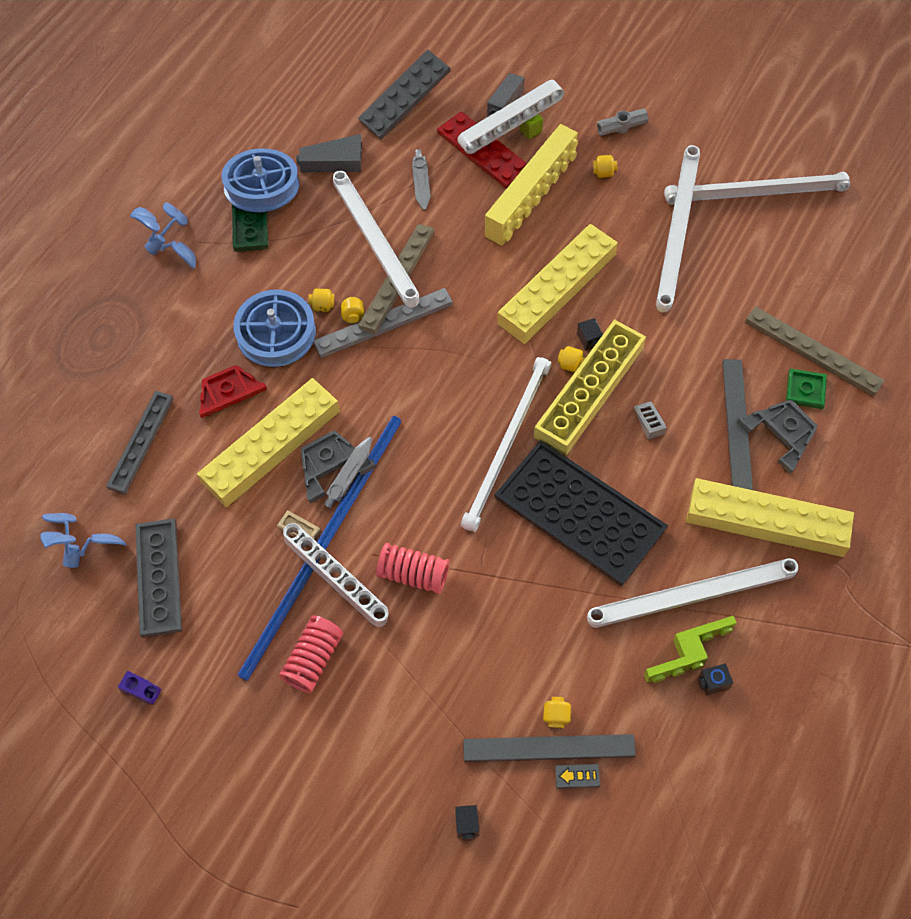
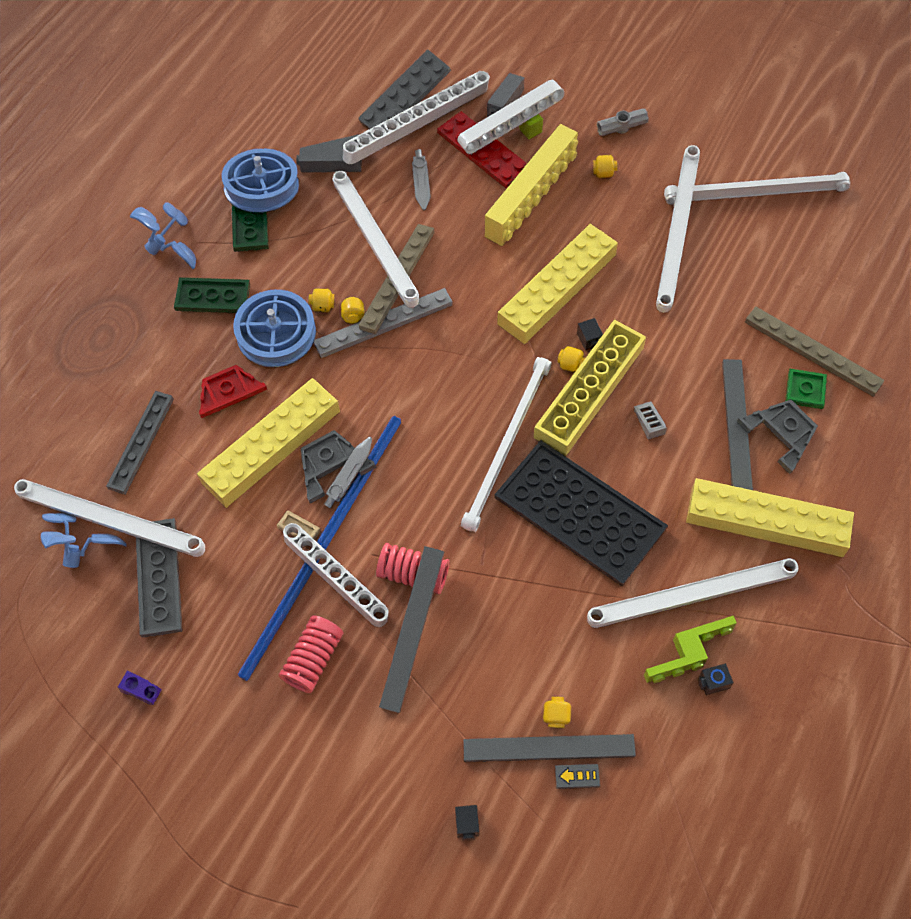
none -> white piece [14,479,205,557]
none -> dark green plate [174,277,250,313]
none -> white beam [343,71,490,164]
none -> dark grey tile [379,546,445,713]

